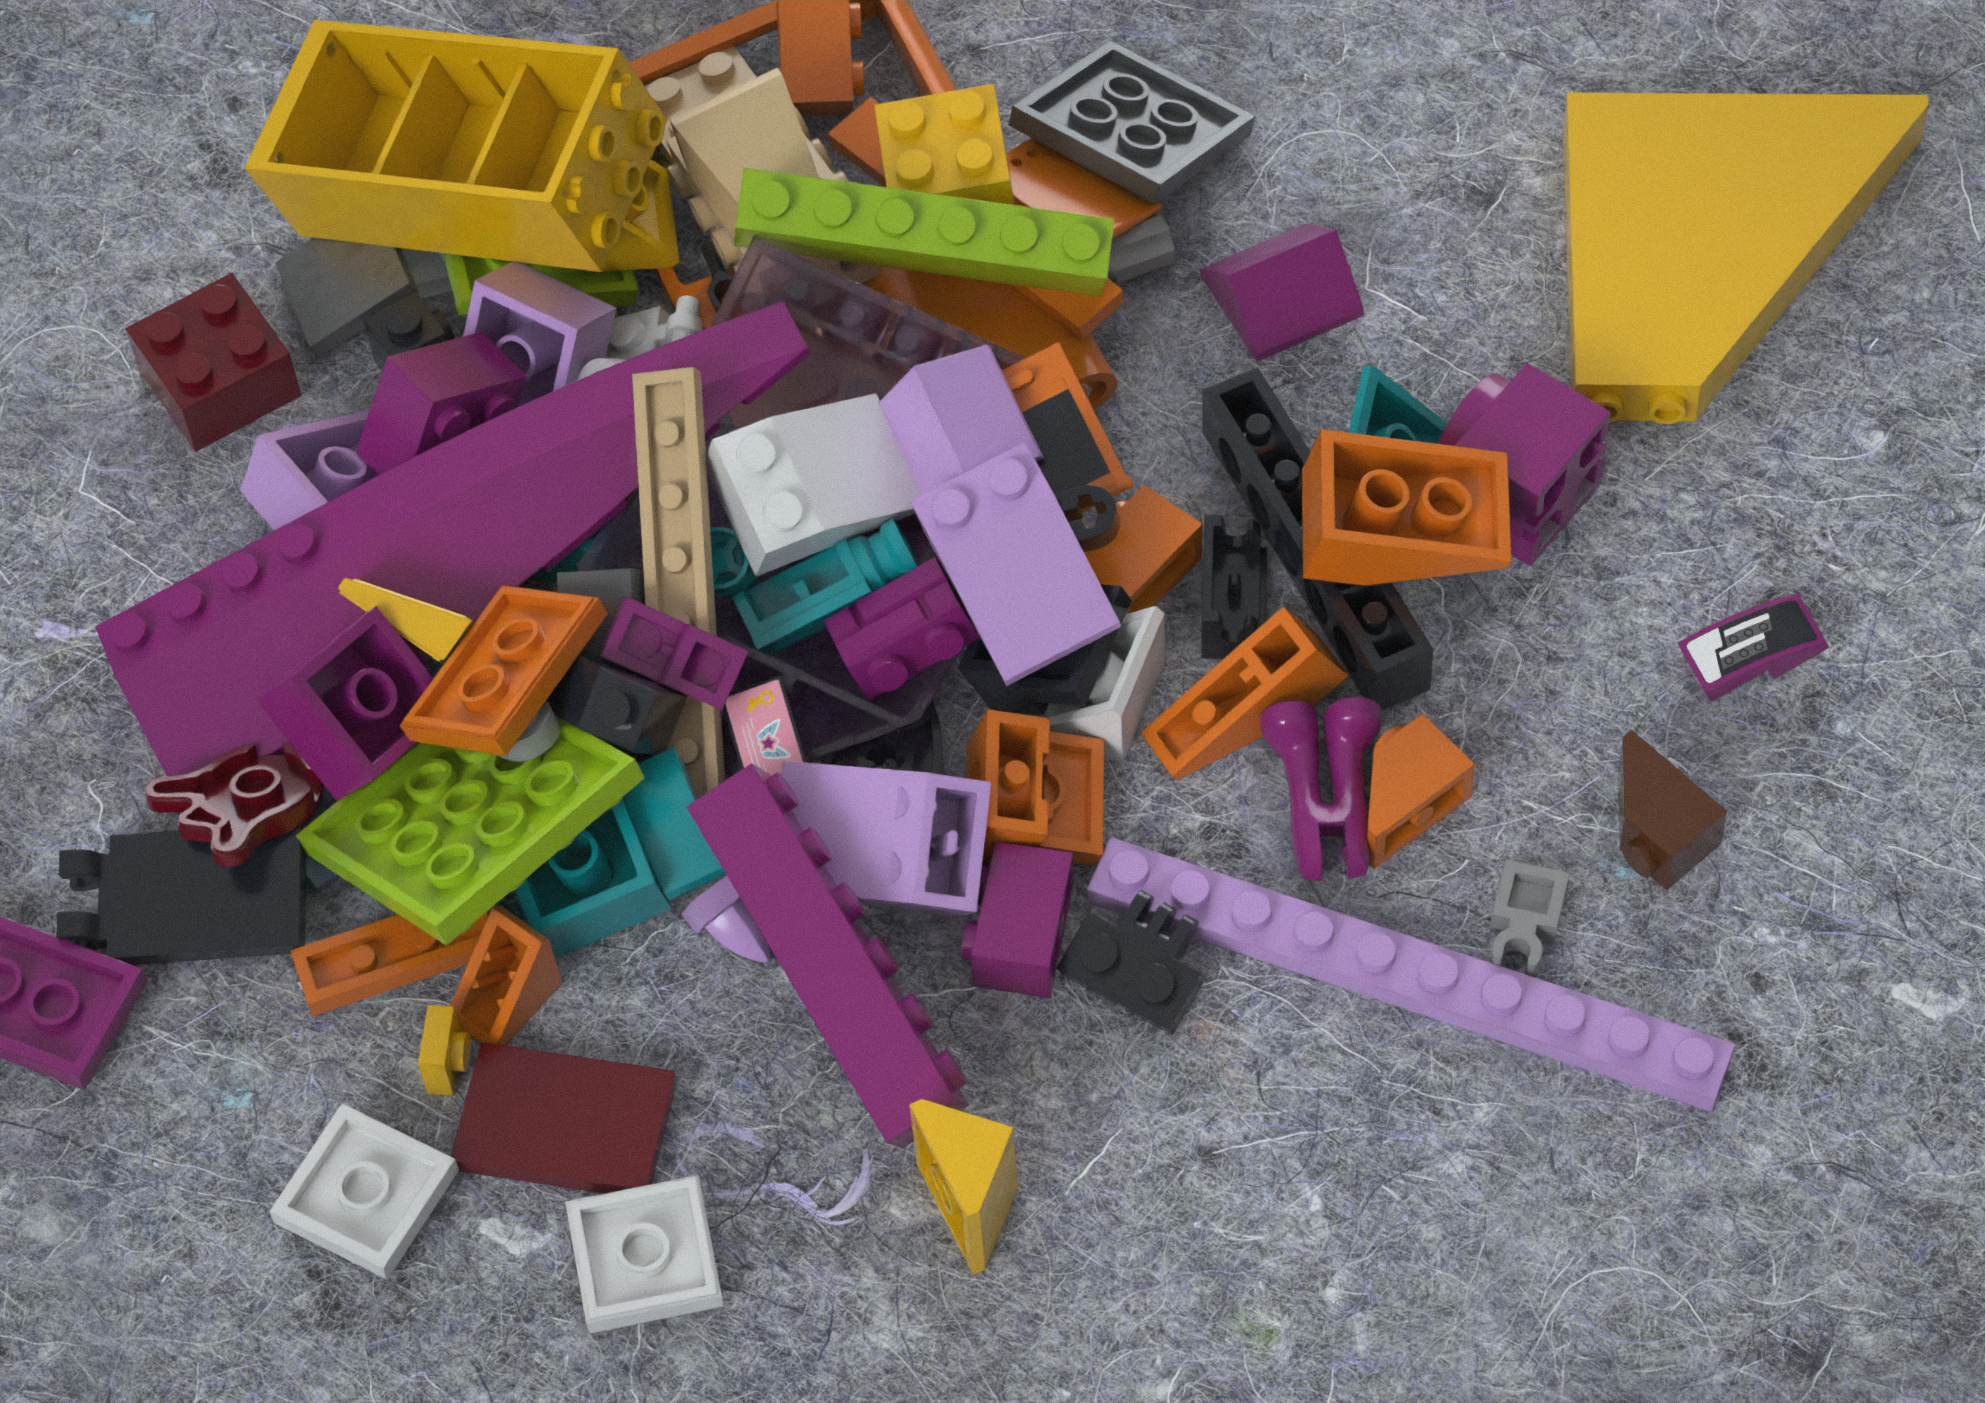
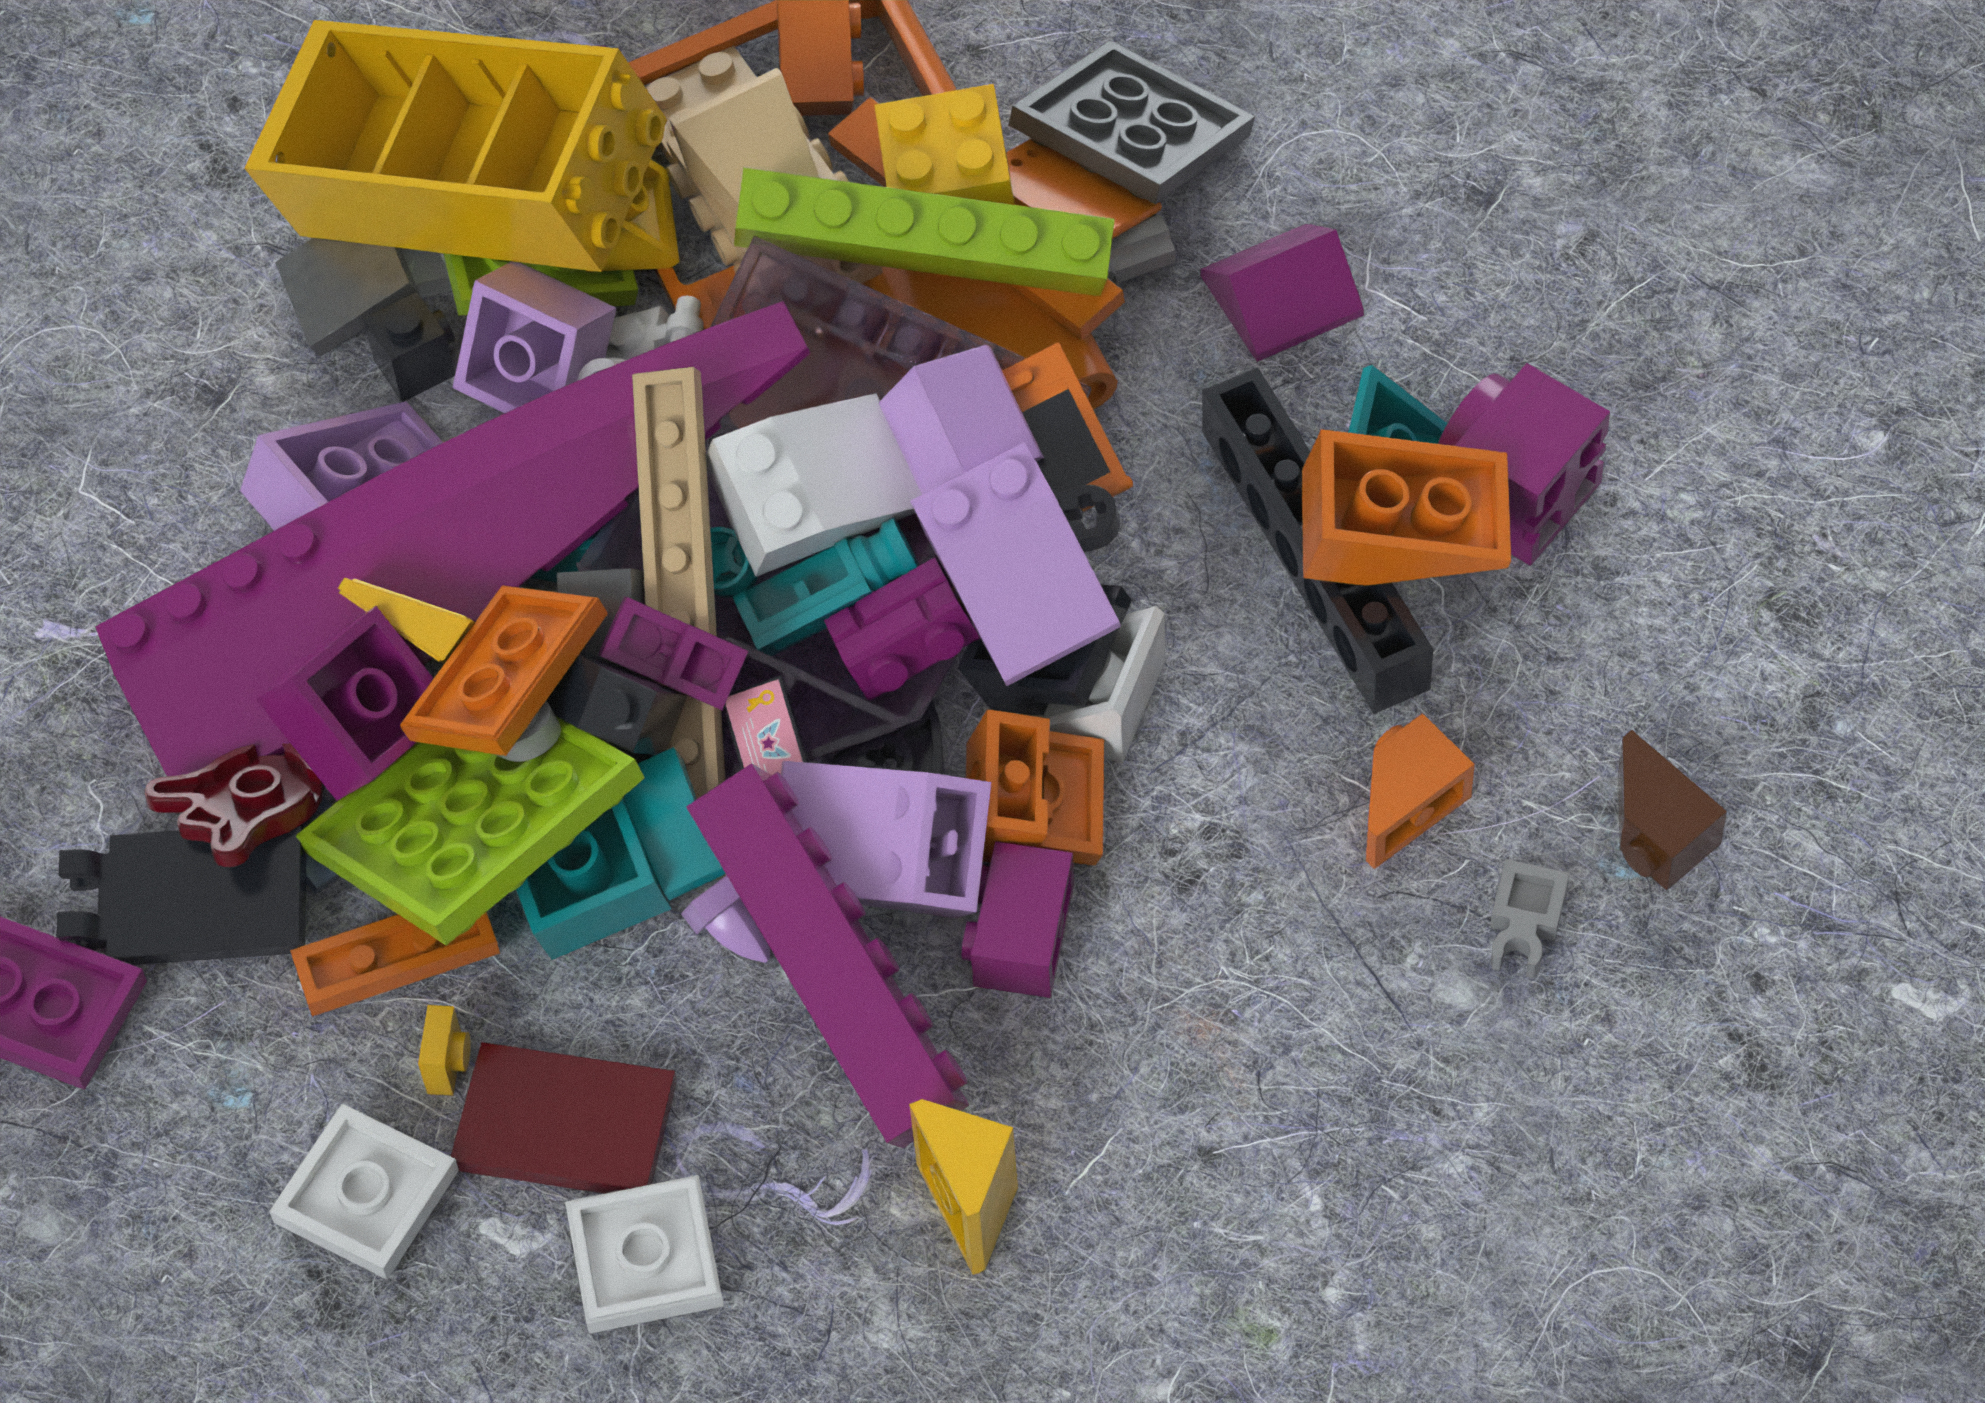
dark red brick [125,273,302,452] -> none
magenta brick [356,332,527,476] -> none
orange slope [450,905,562,1046] -> none
black hand [701,242,749,316] -> none
black hinge [1056,890,1206,1036] -> none
orange brick [1084,485,1202,614] -> none
lavender plate [1087,837,1735,1112] -> none
orange slope [1140,606,1349,780] -> none
black hinge [1201,515,1267,659] -> none
magenta piece [1260,697,1382,881] -> none
yellow slope [1563,92,1929,424] -> none
slope [1677,593,1830,702] -> none

